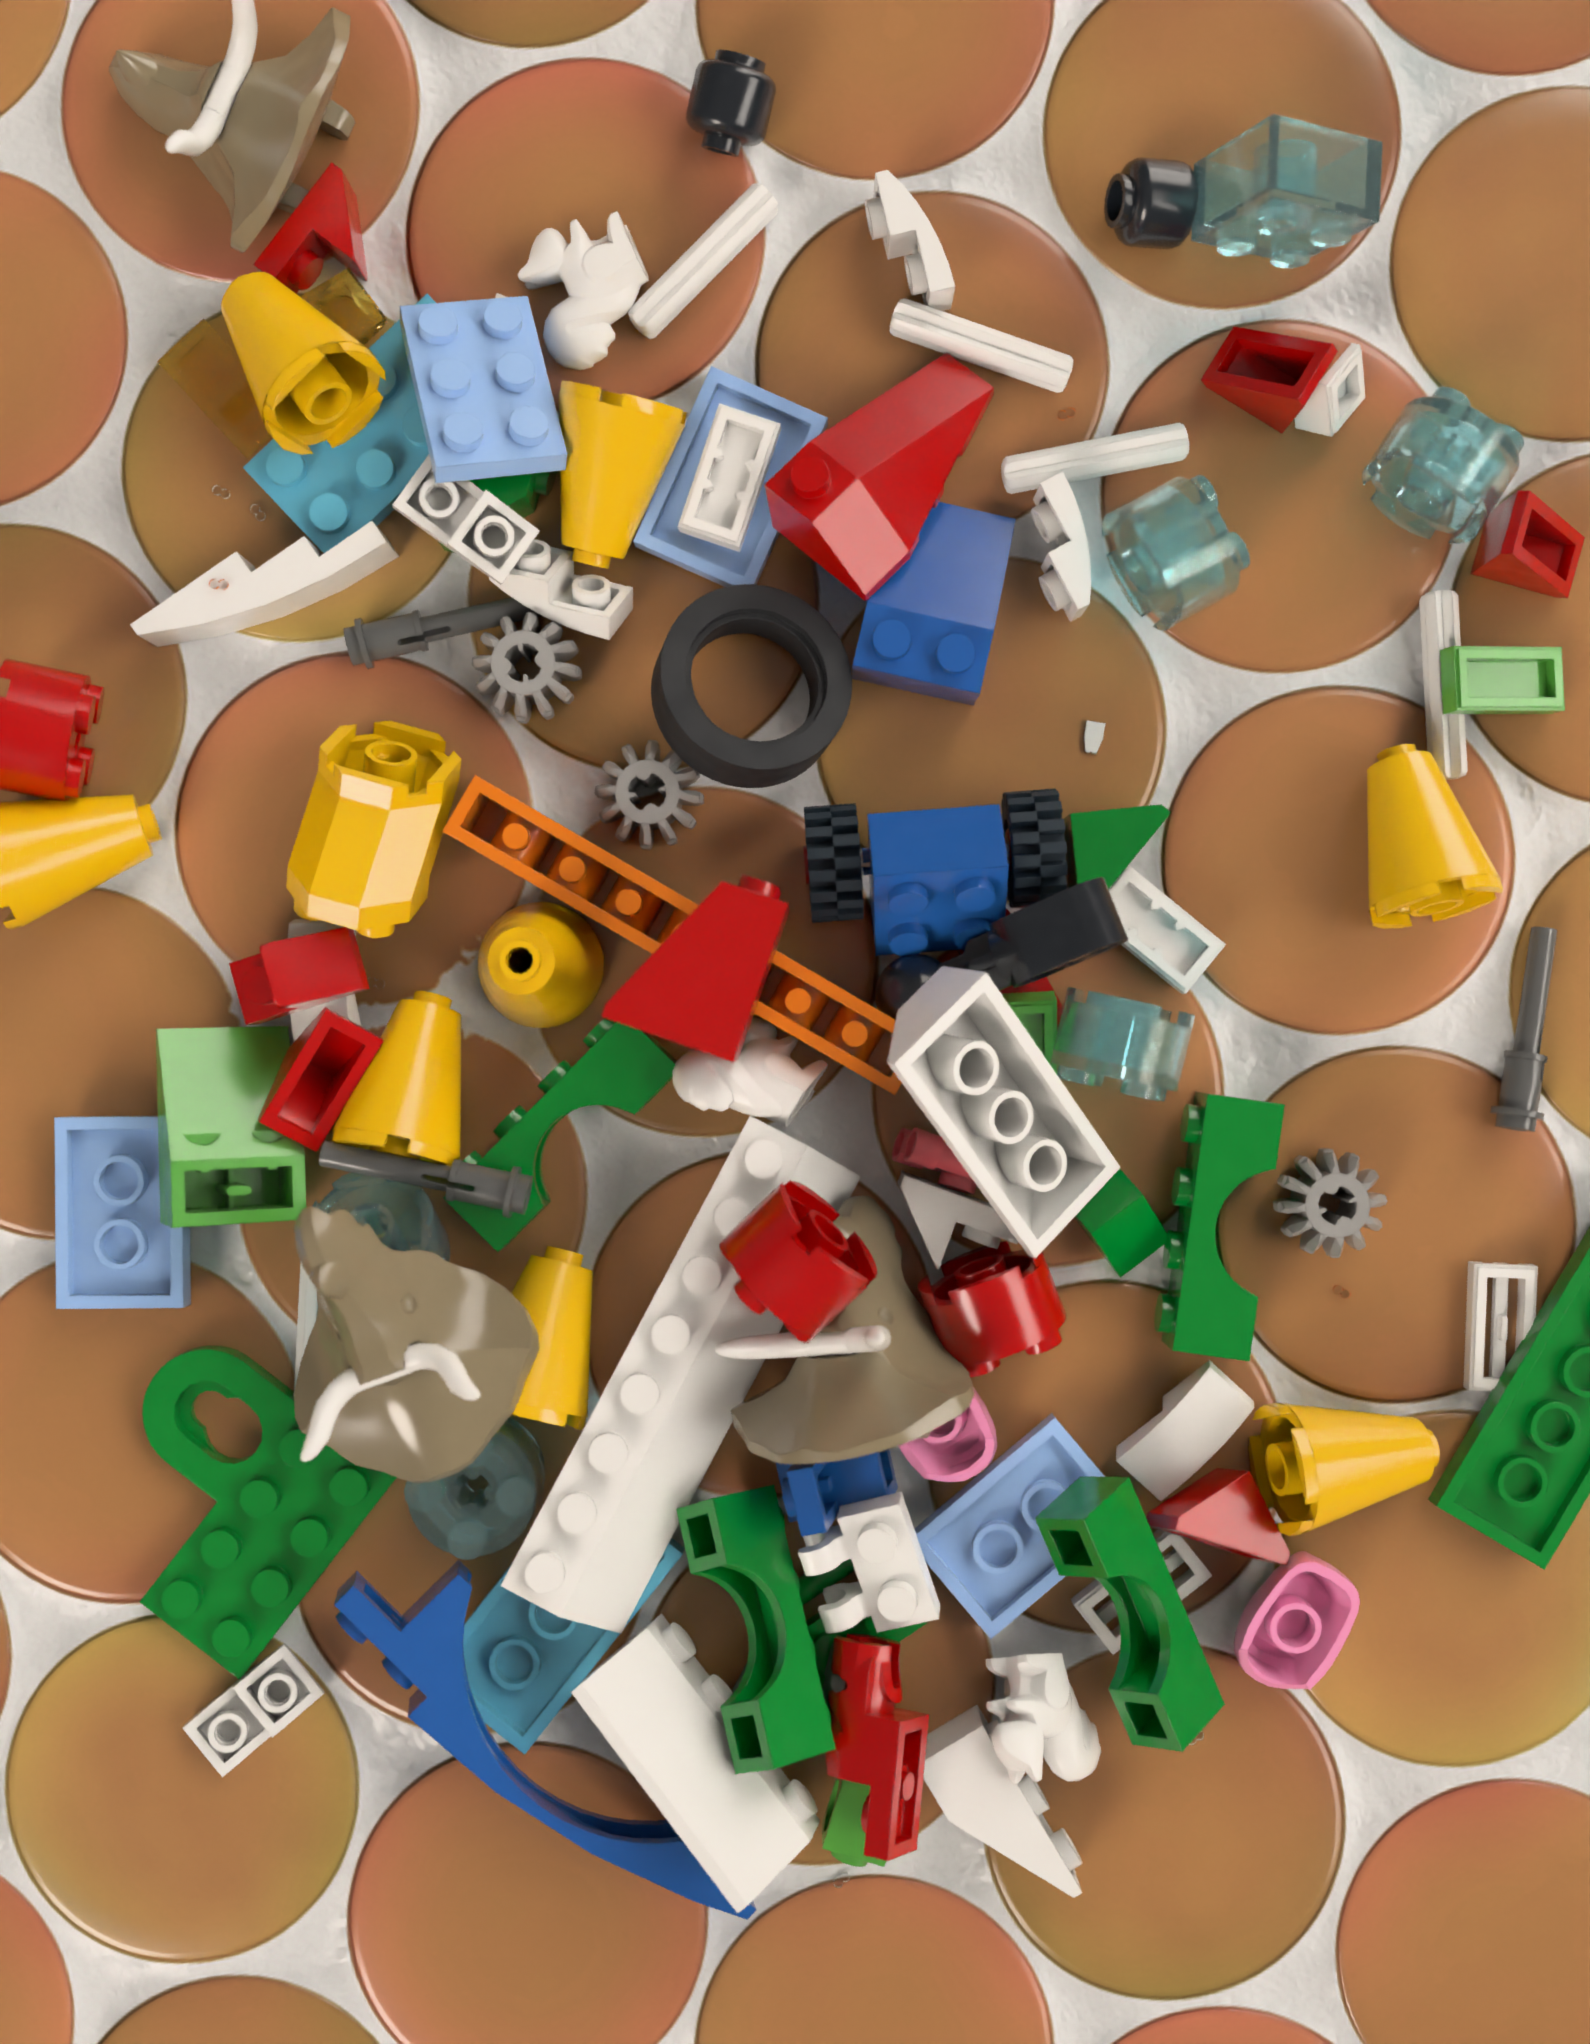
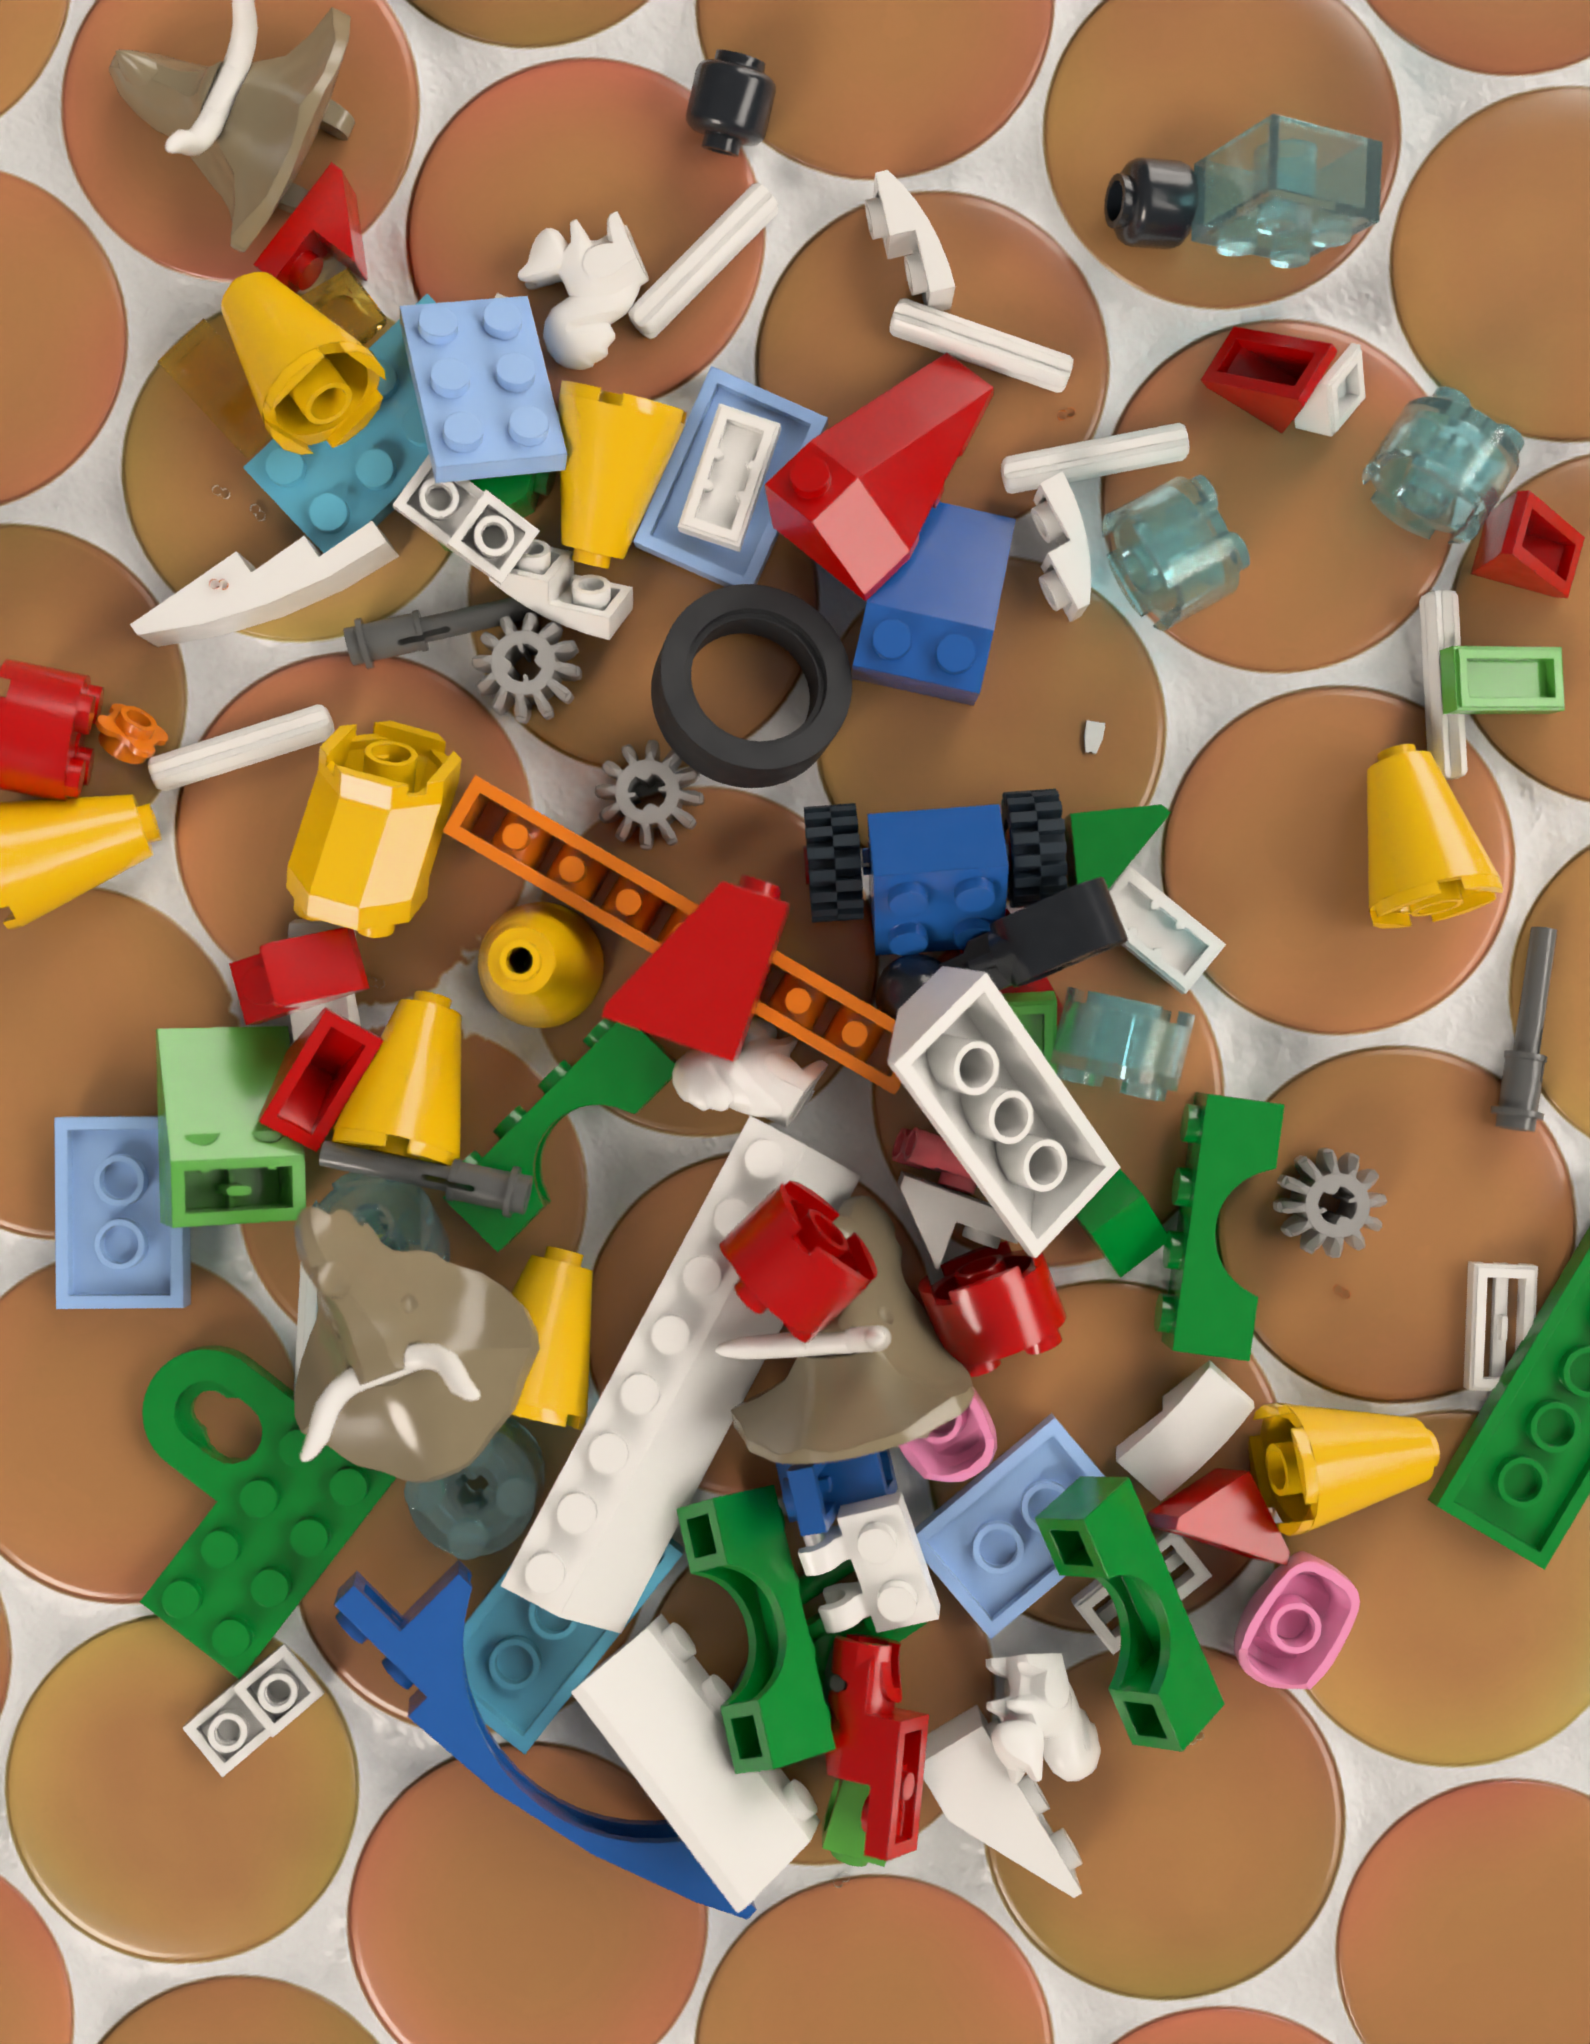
none -> orange plate [95,703,168,764]
none -> white axle [148,704,335,791]

